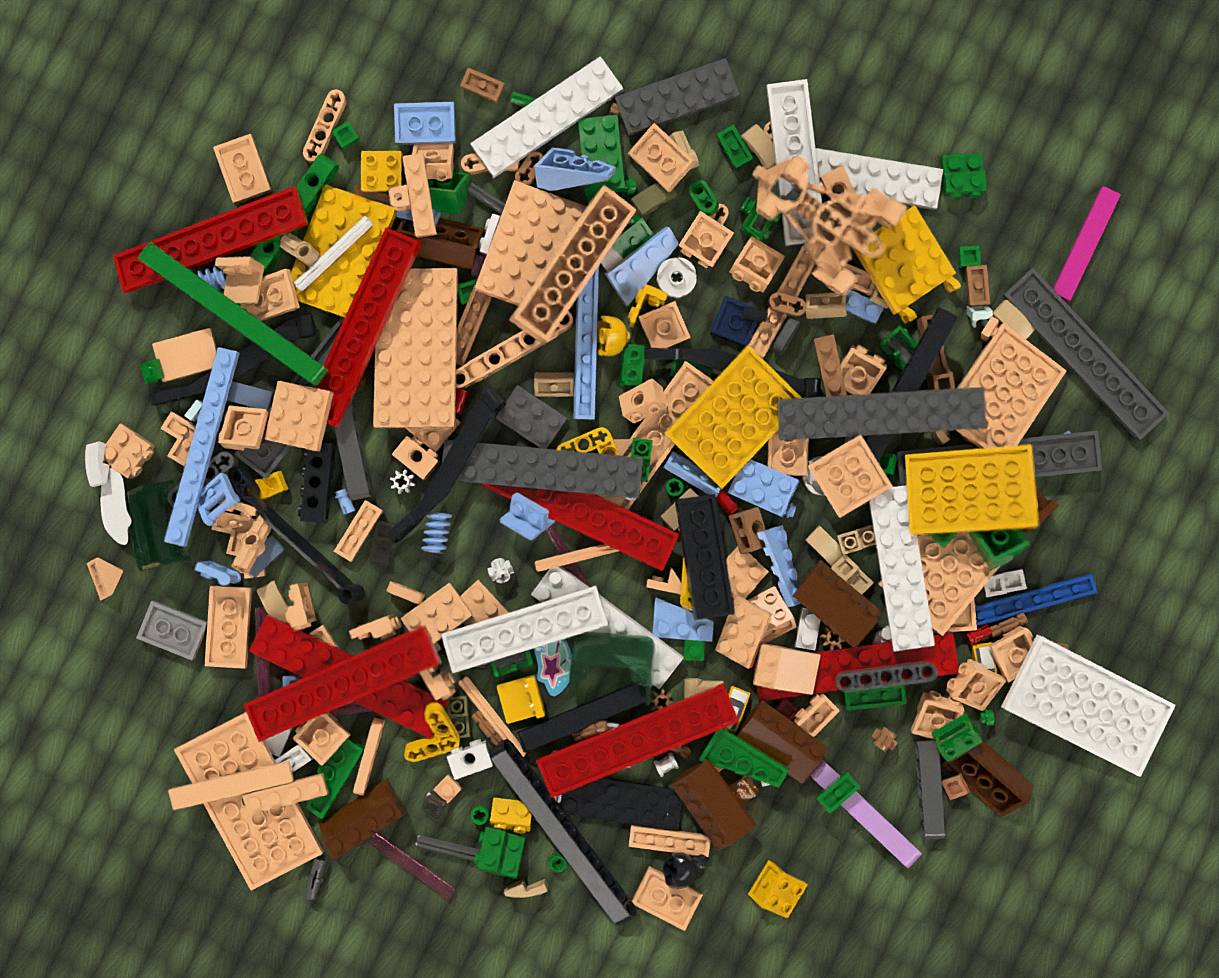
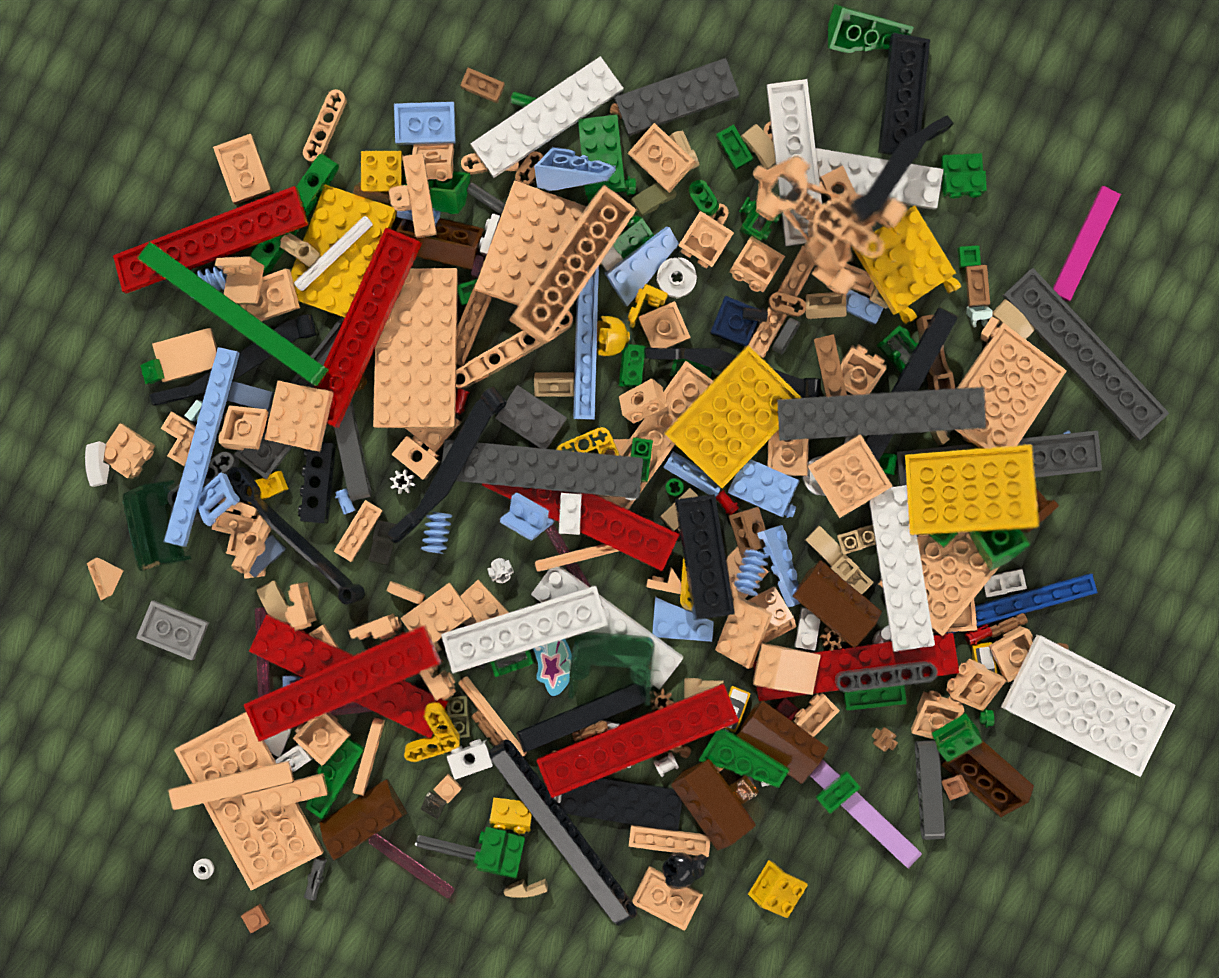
white sticker [100,468,131,545] -> none
light blue plate [195,561,242,585] -> none
light nougat plate [205,585,252,668] -> none
green plate [332,121,360,150] -> none
green bush [471,805,489,825] -> none
yellow bracket [497,674,546,724] -> none
green plate [549,852,568,872] -> none
green plate [683,639,705,661] -> none
none -> white plate [193,858,214,879]
none -> nougat plate [241,904,270,933]
none -> white plate [559,493,582,535]
none -> light blue piece [734,550,768,596]
none -> green wedge [828,4,913,53]
none -> black piece [849,115,954,222]
none -> black plate [878,32,930,159]

